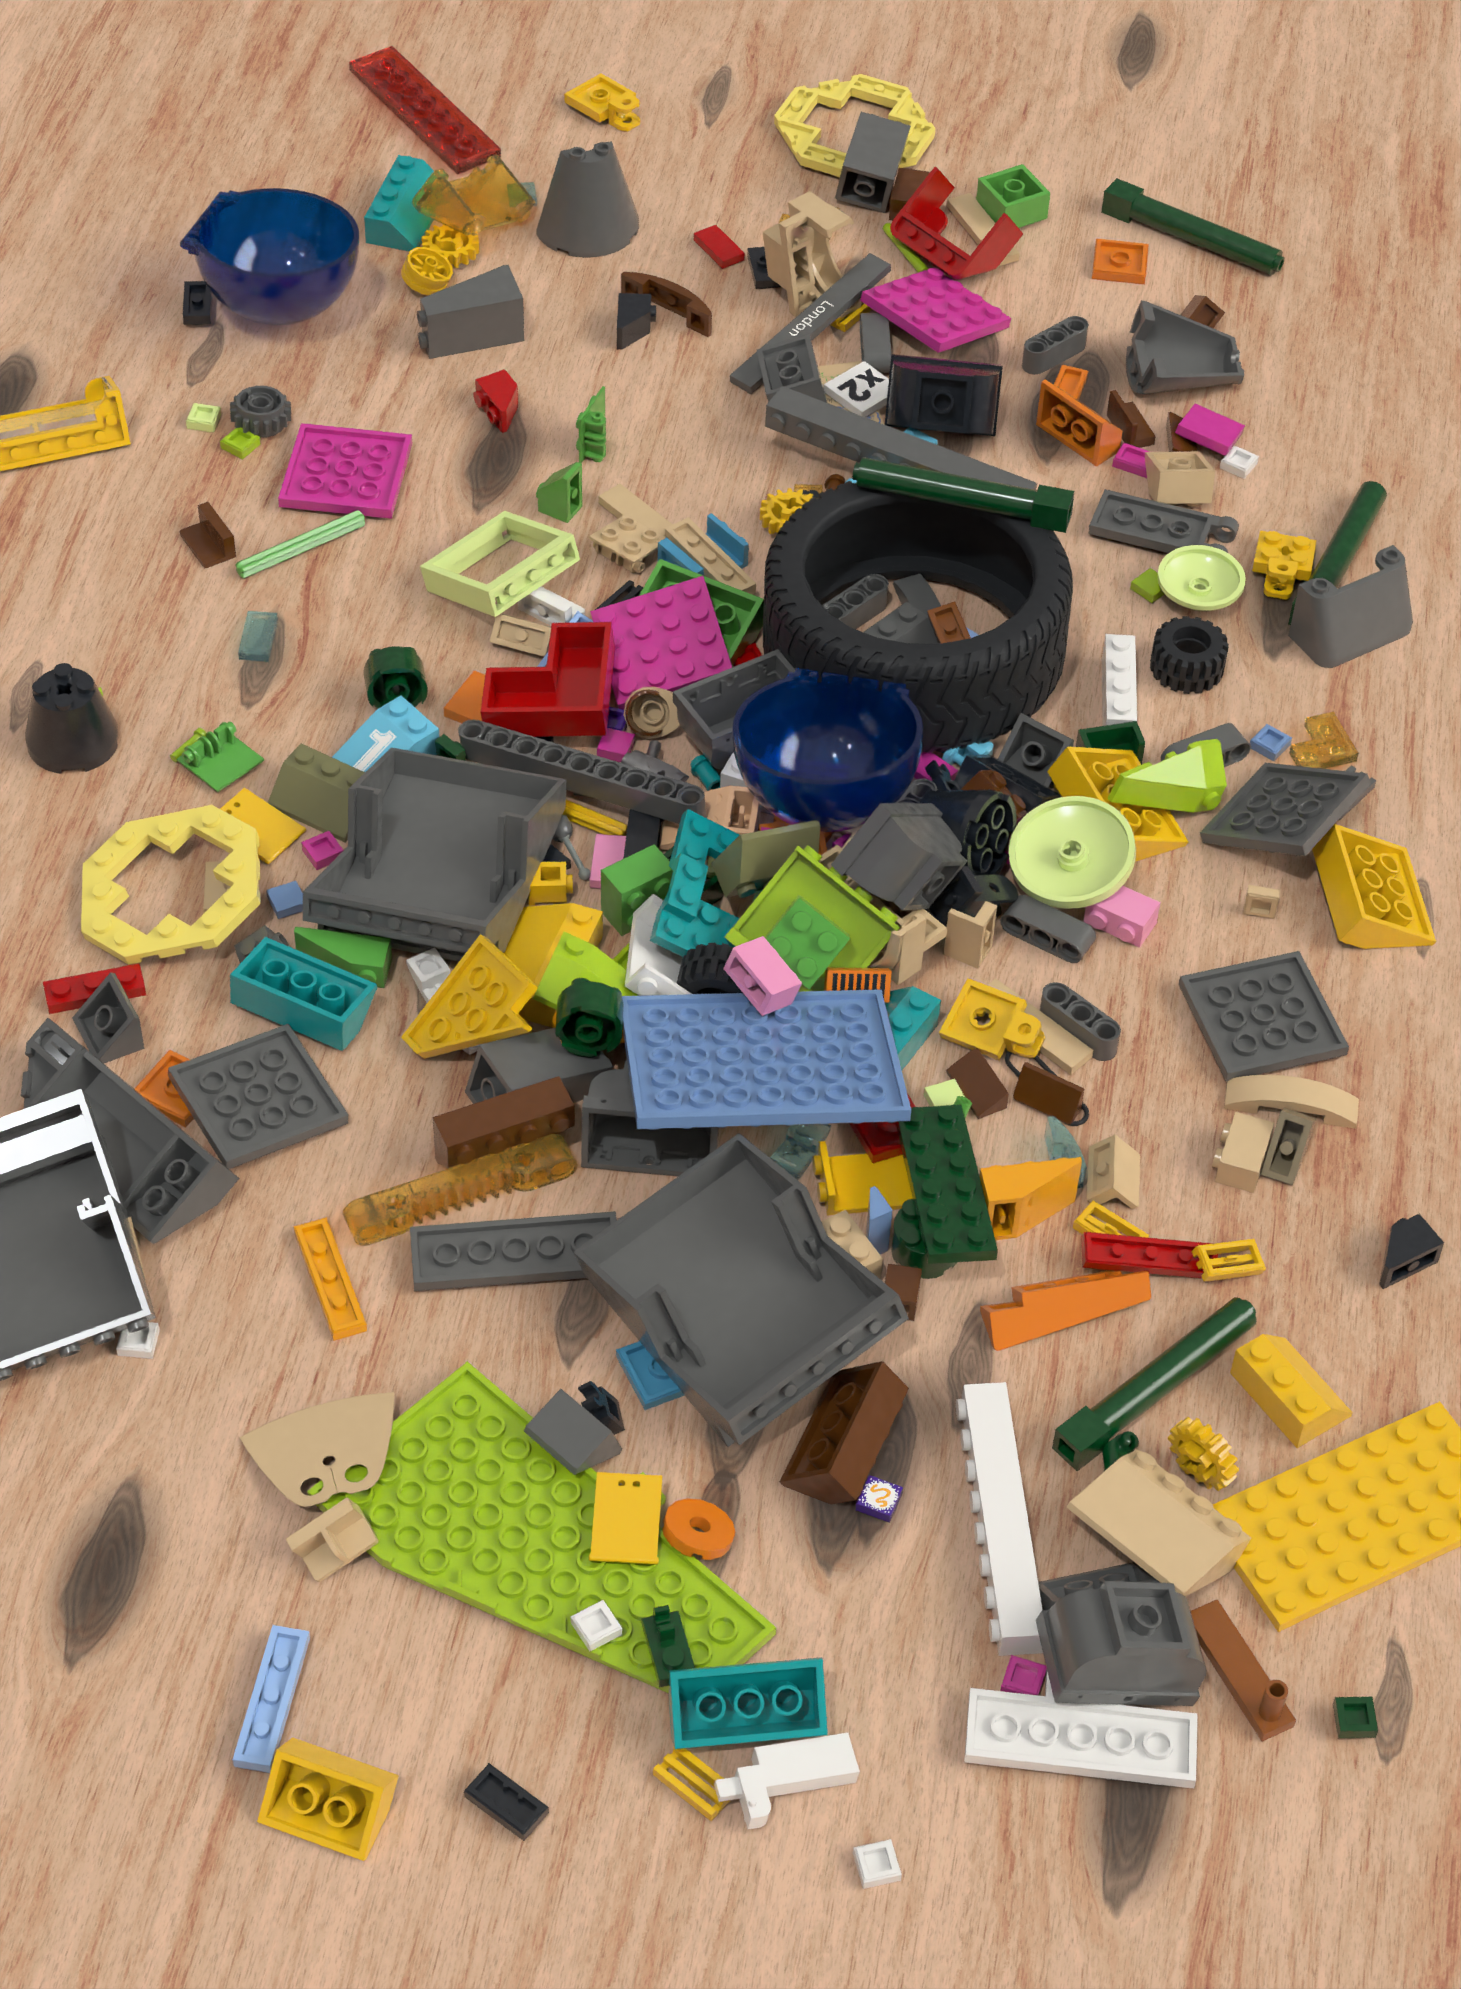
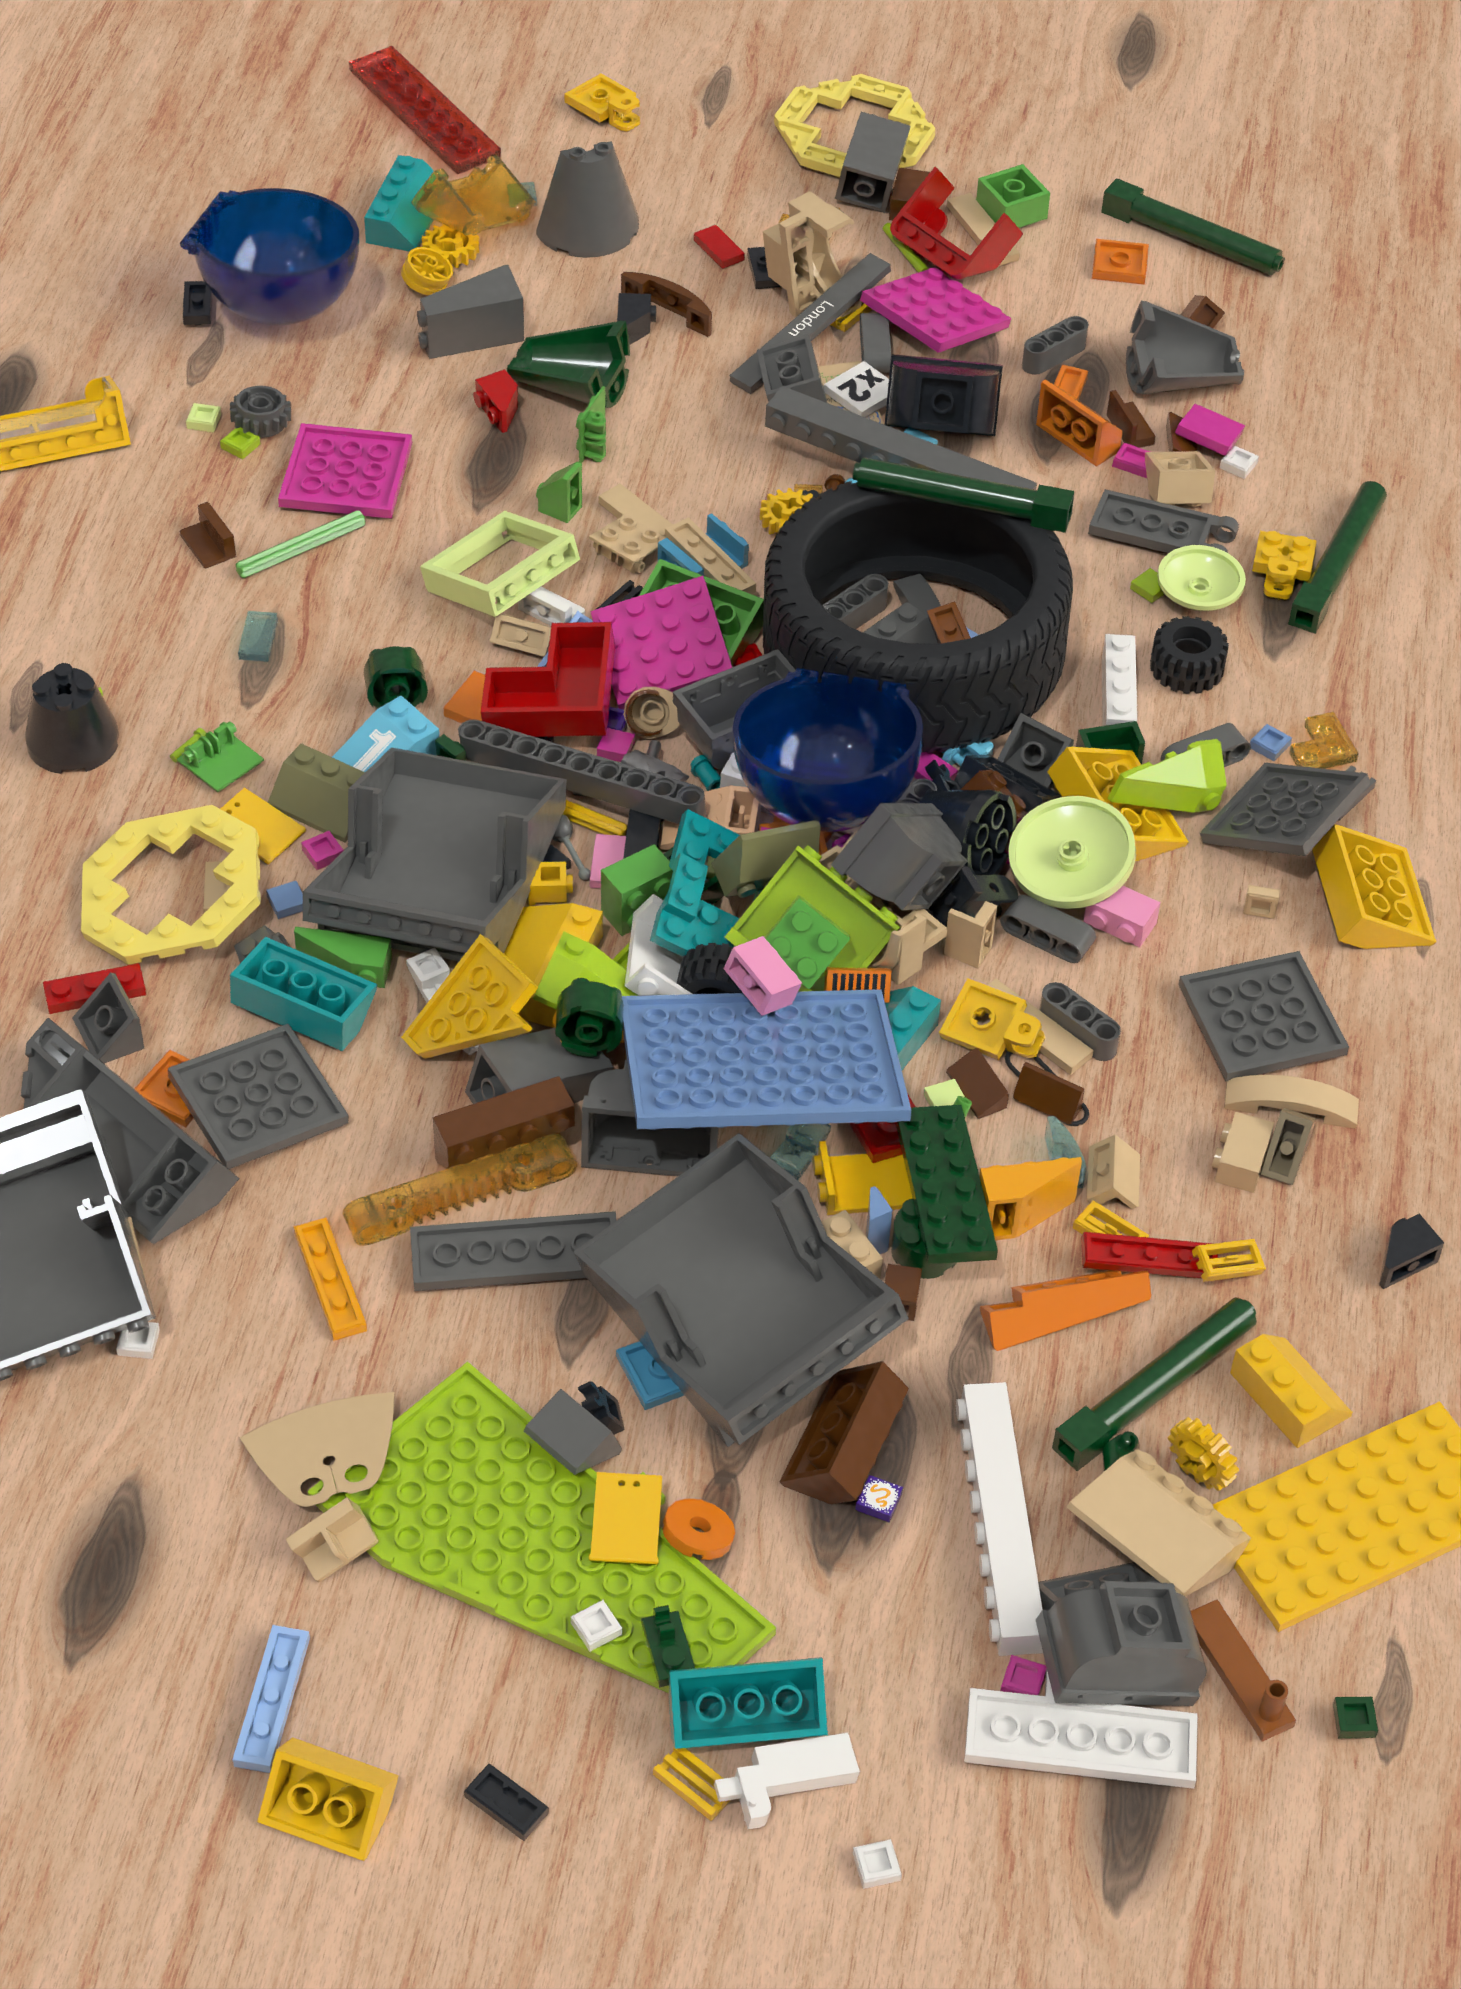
dark grey windscreen [1288,545,1413,668] -> none
none -> dark green cone [507,321,630,408]

